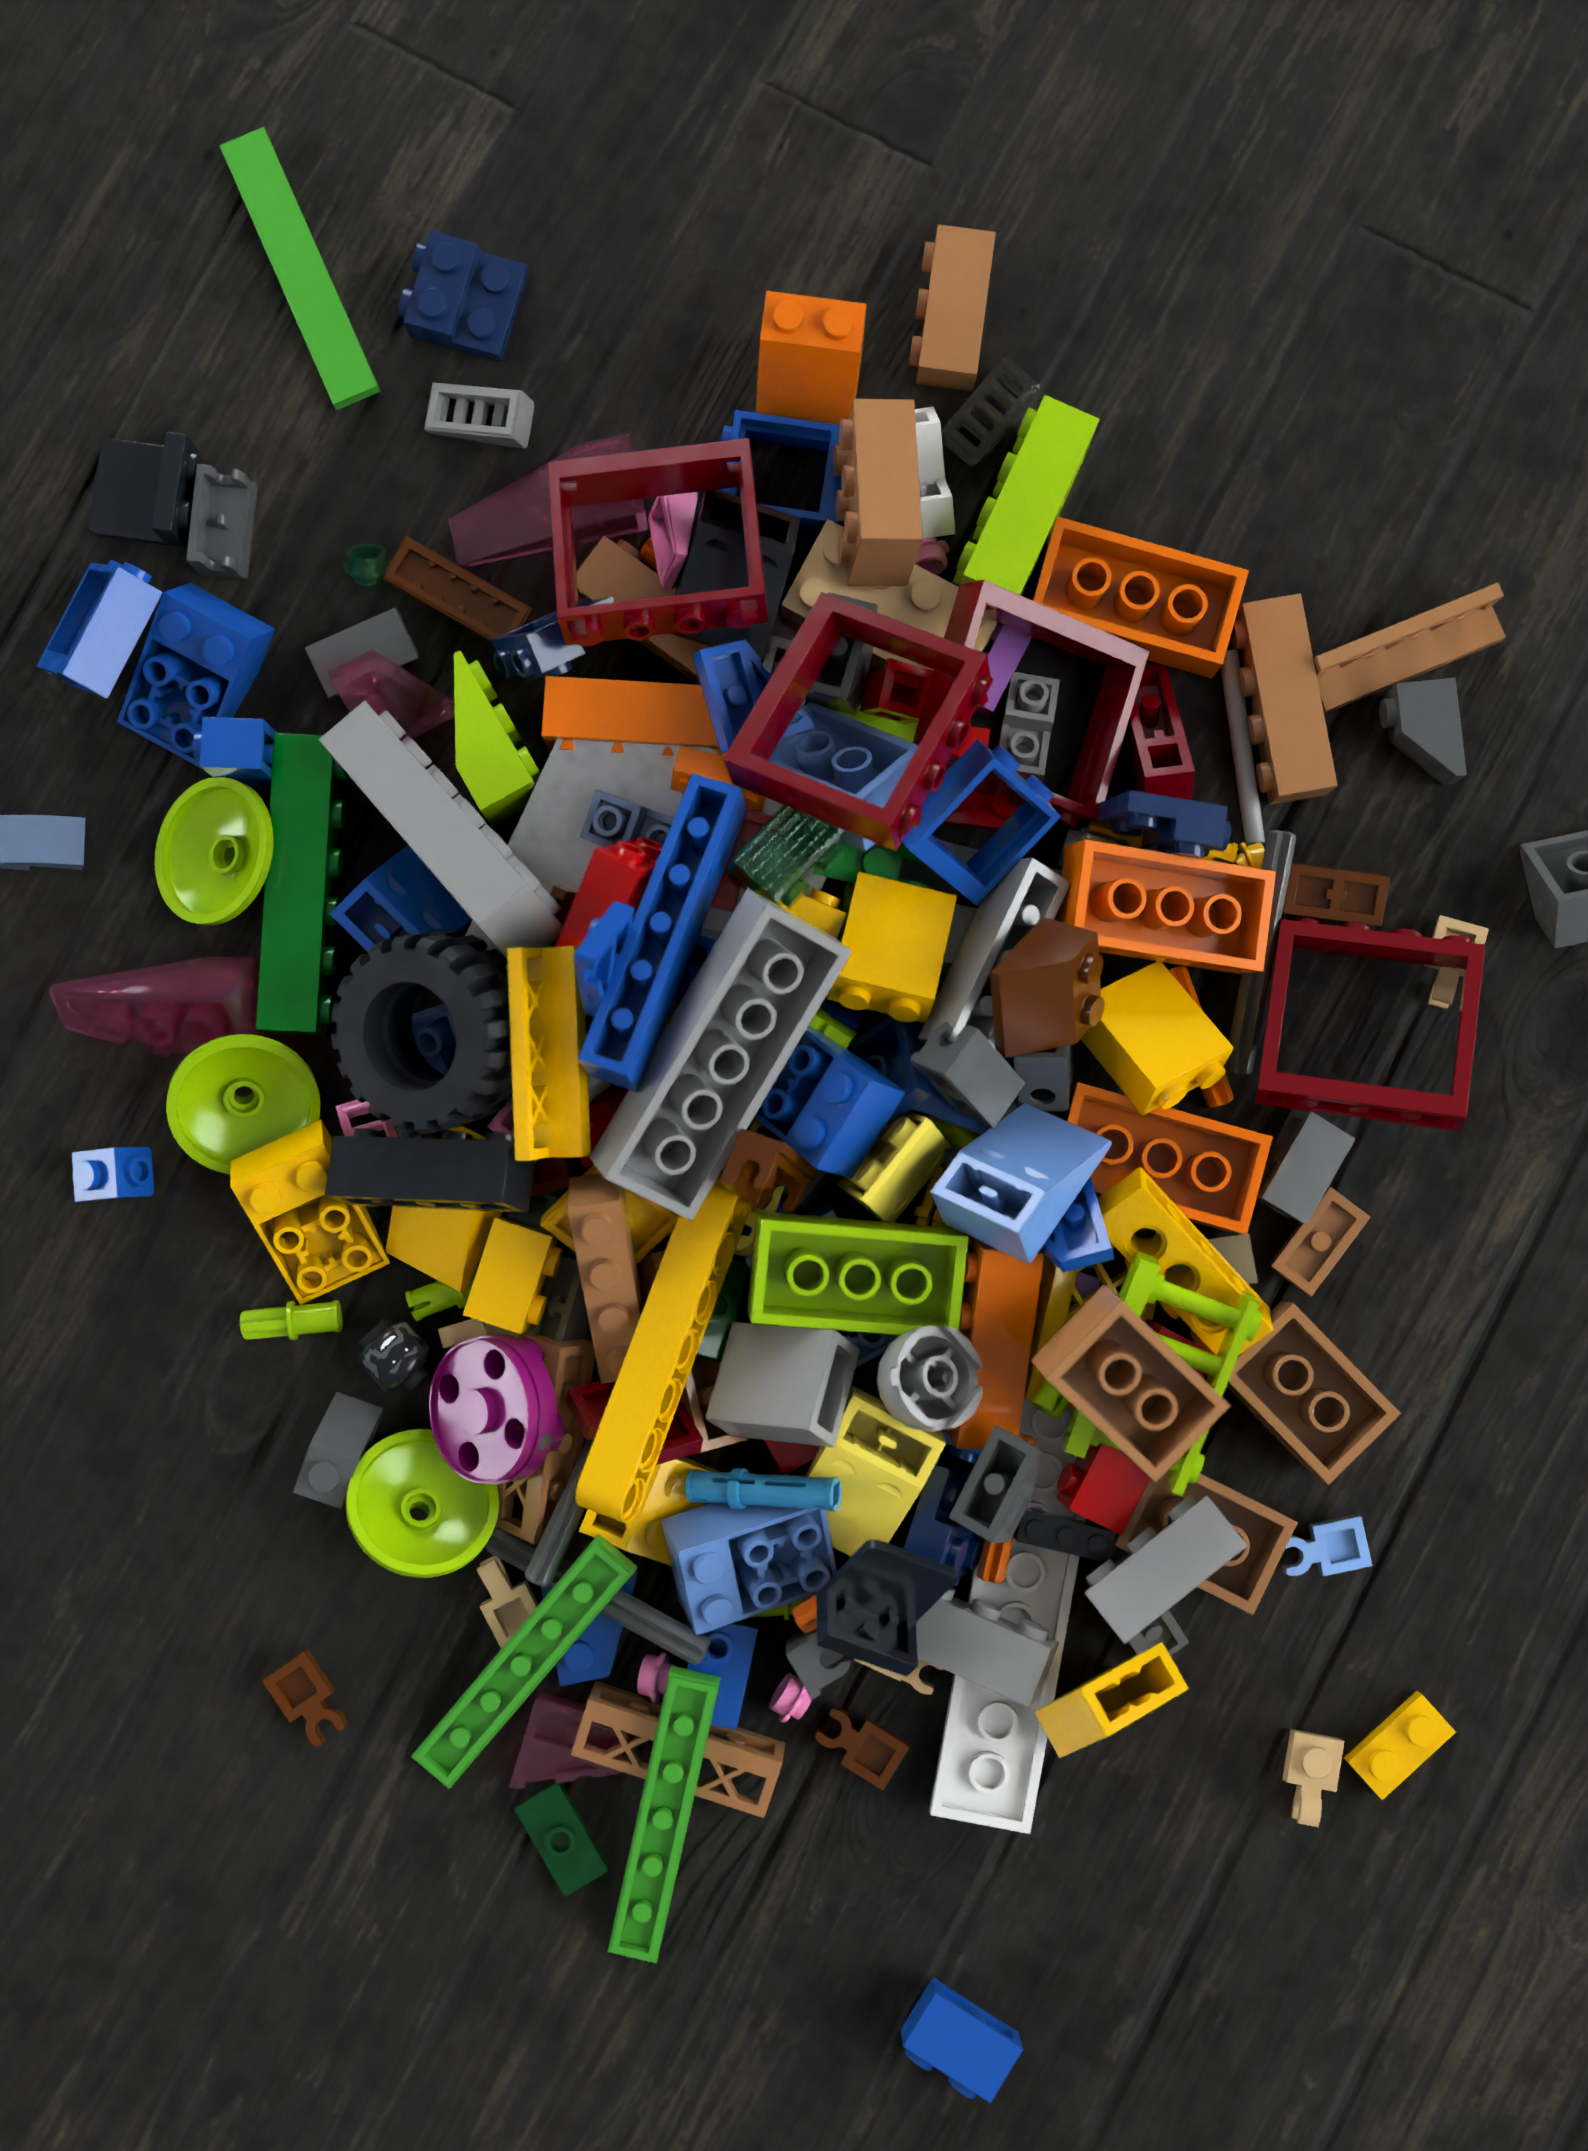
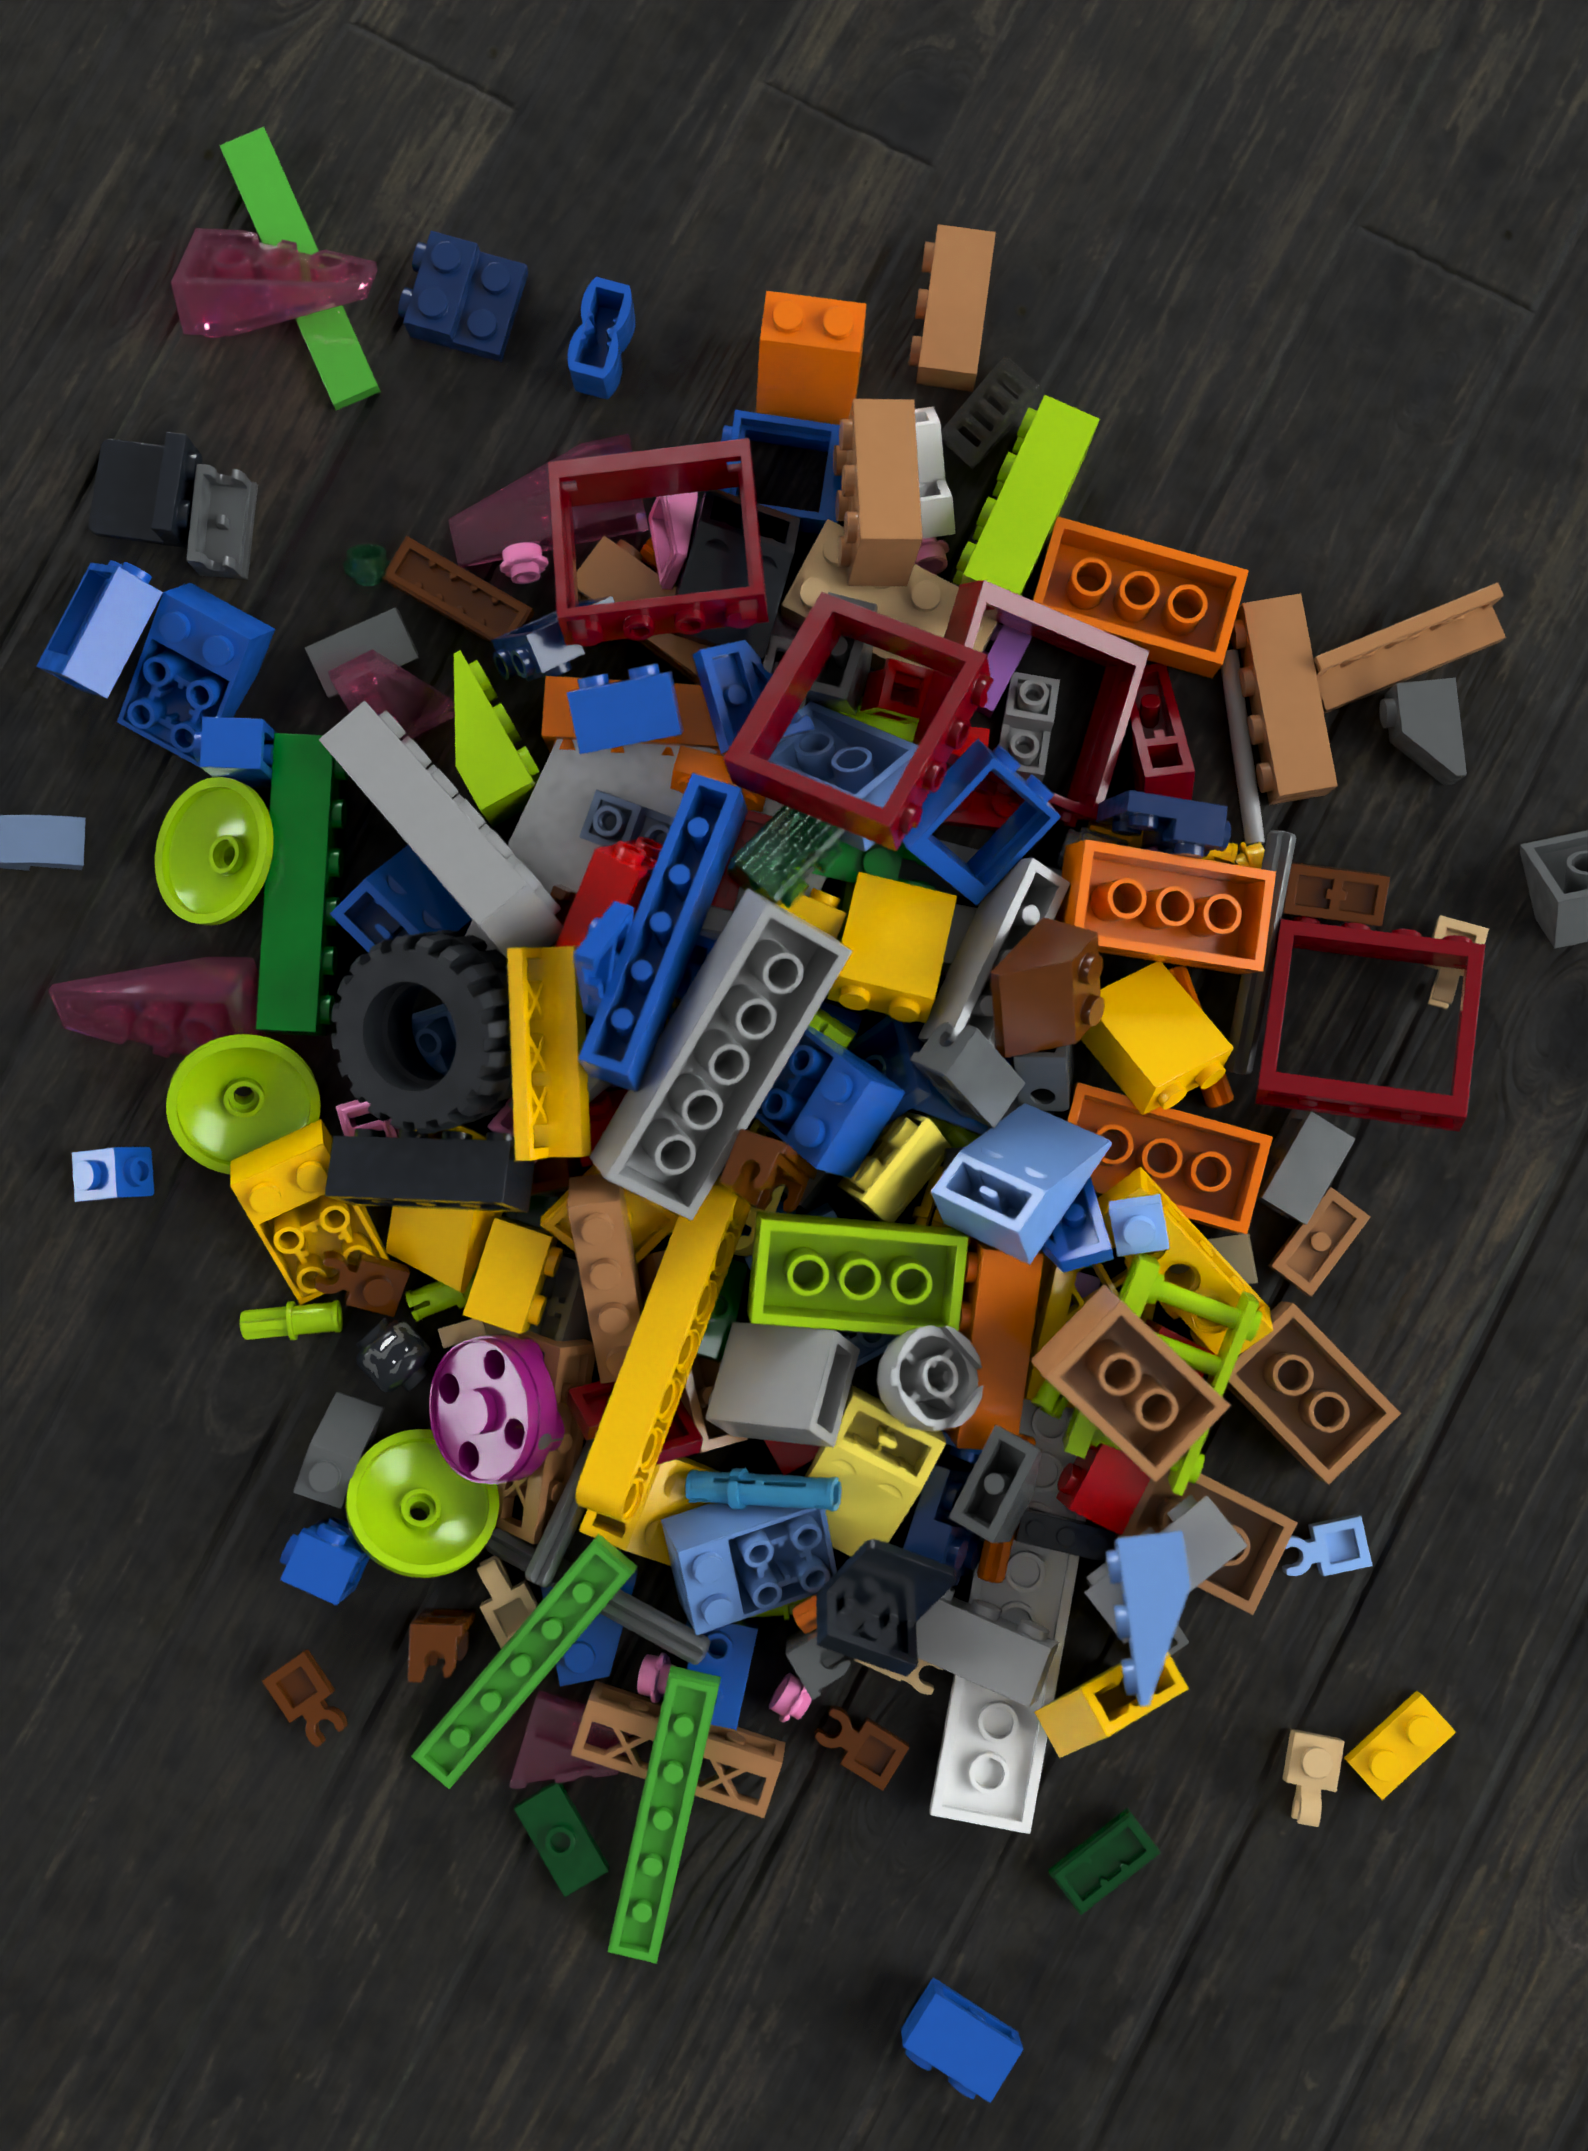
light grey slope [424,383,534,448] -> none
none -> clear pink wedge [171,228,377,338]
none -> blue brick [280,1517,370,1605]
none -> reddish brown plate [314,1251,410,1317]
none -> reddish brown hinge [408,1608,476,1683]
none -> bright pink plate [500,542,548,584]
none -> blue brick [567,663,684,754]
none -> blue brick [568,277,635,400]
none -> dark green plate [1048,1808,1161,1915]
none -> medium blue slope [1106,1531,1190,1706]
none -> light blue plate [1109,1194,1169,1257]

